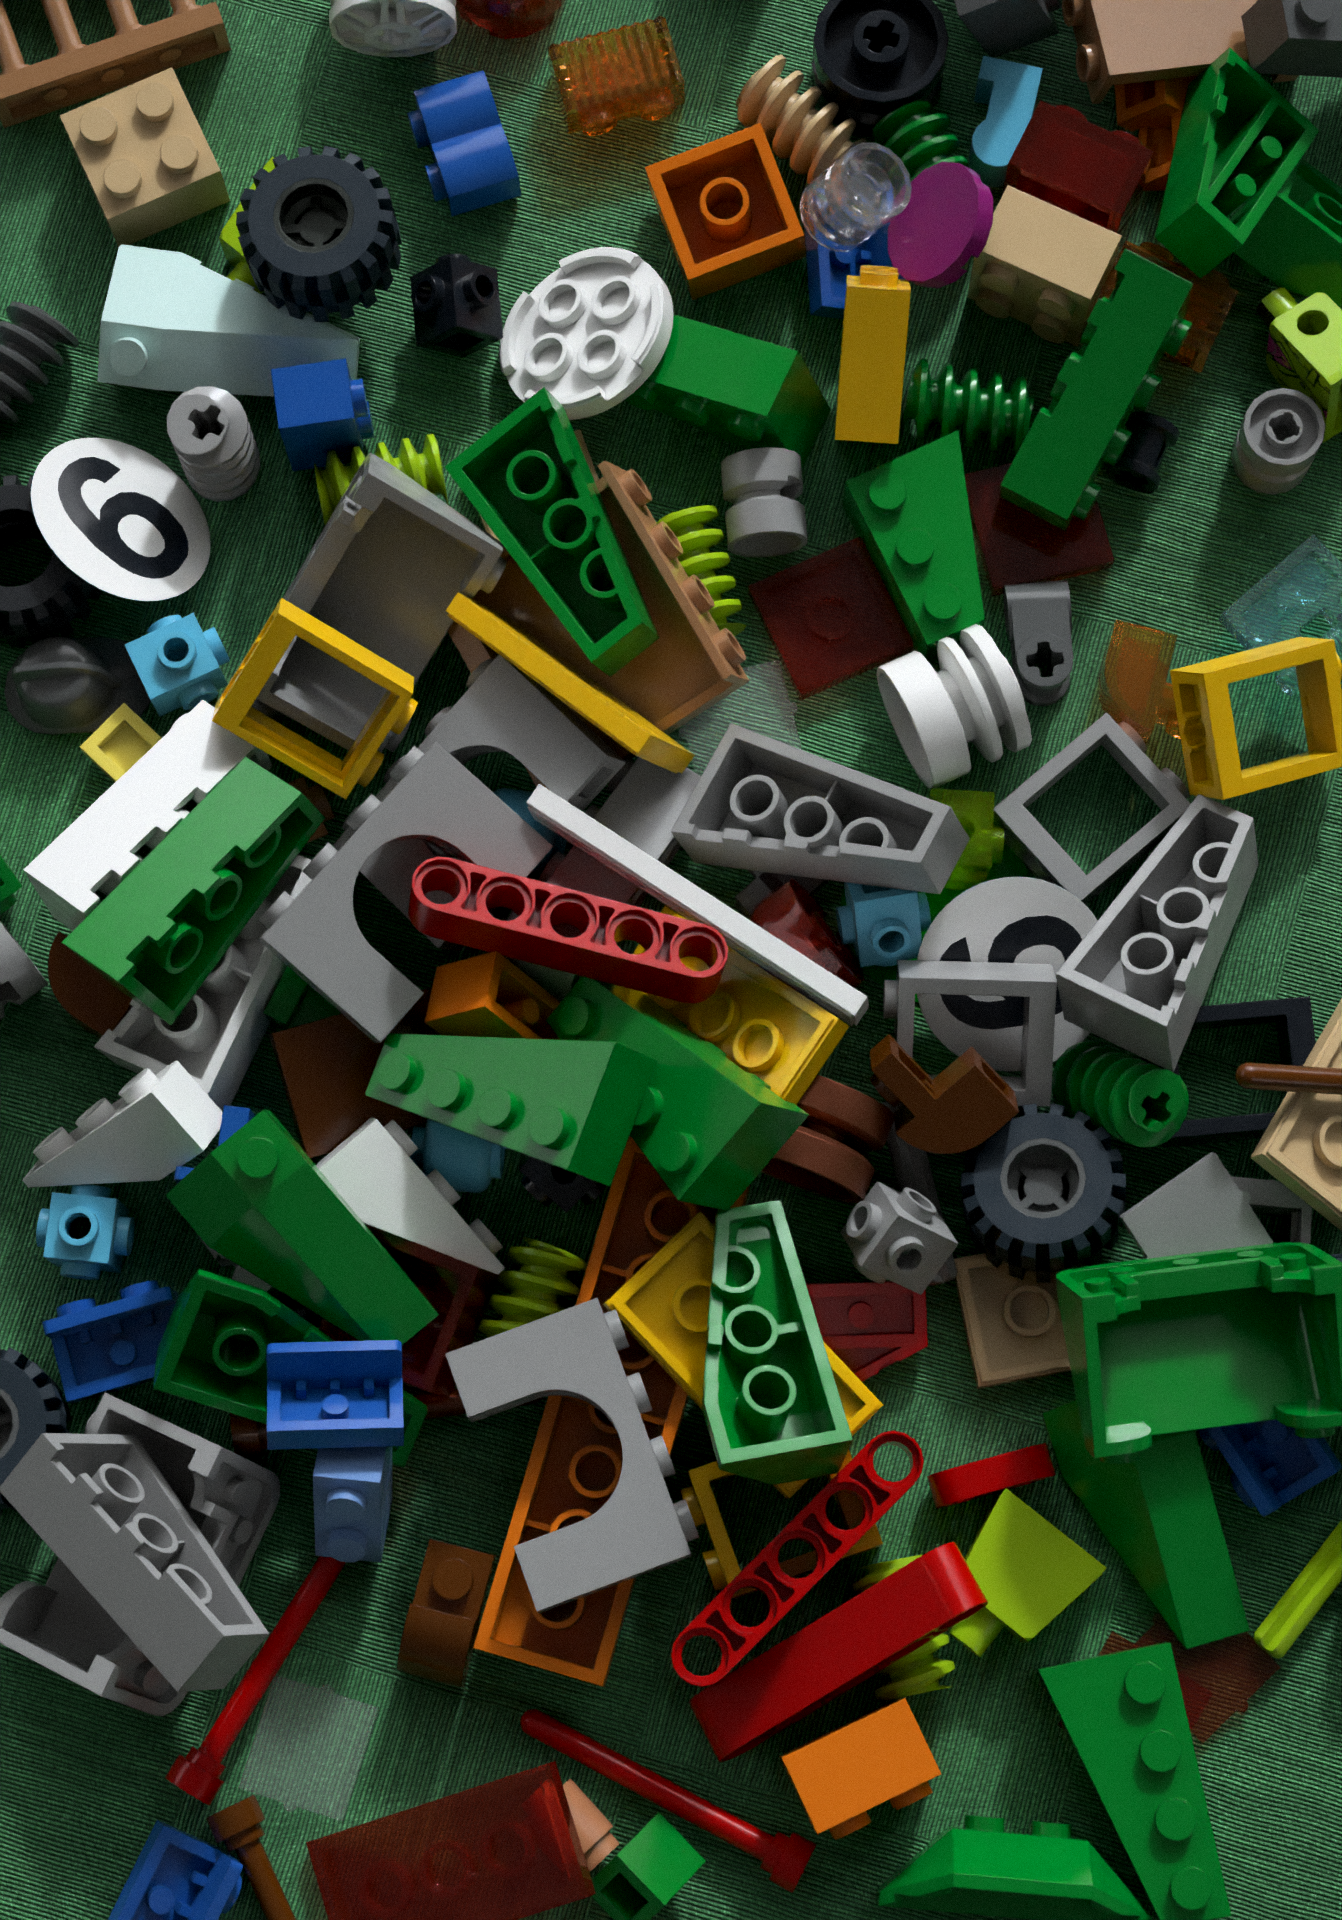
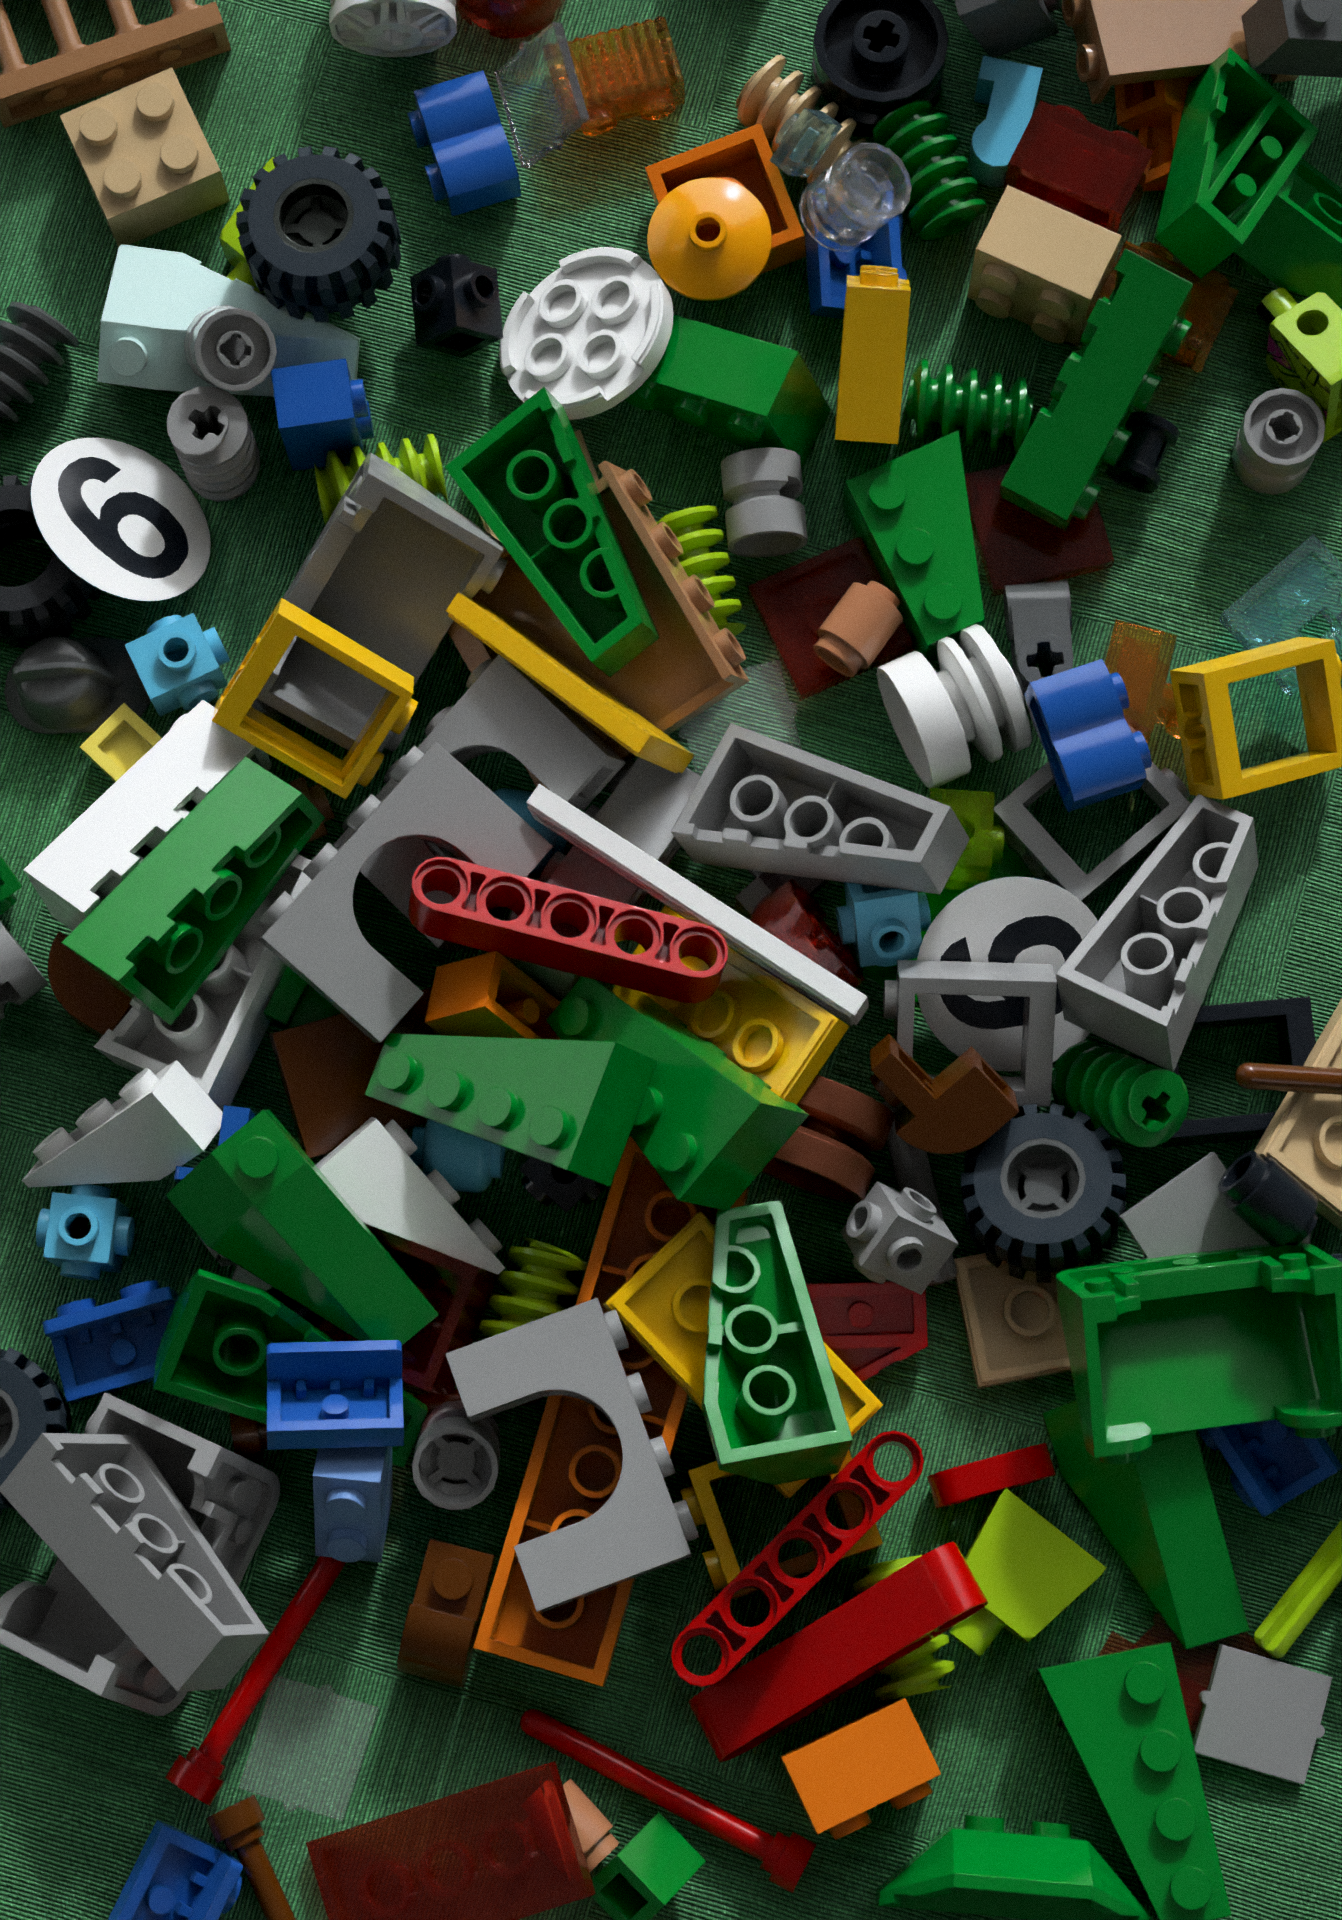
magenta tile [888,162,993,289] -> none
none -> light grey wheel [184,305,277,392]
none -> light grey wheel [412,1400,501,1510]
none -> clear piece [494,22,589,168]
none -> light orange dish [647,178,772,301]
none -> clear light blue plate [769,108,843,178]
none -> nougat brick [813,581,903,677]
none -> blue brick [1024,659,1152,812]
none -> light grey piece [1193,1644,1333,1785]
none -> black brick [1218,1151,1318,1247]

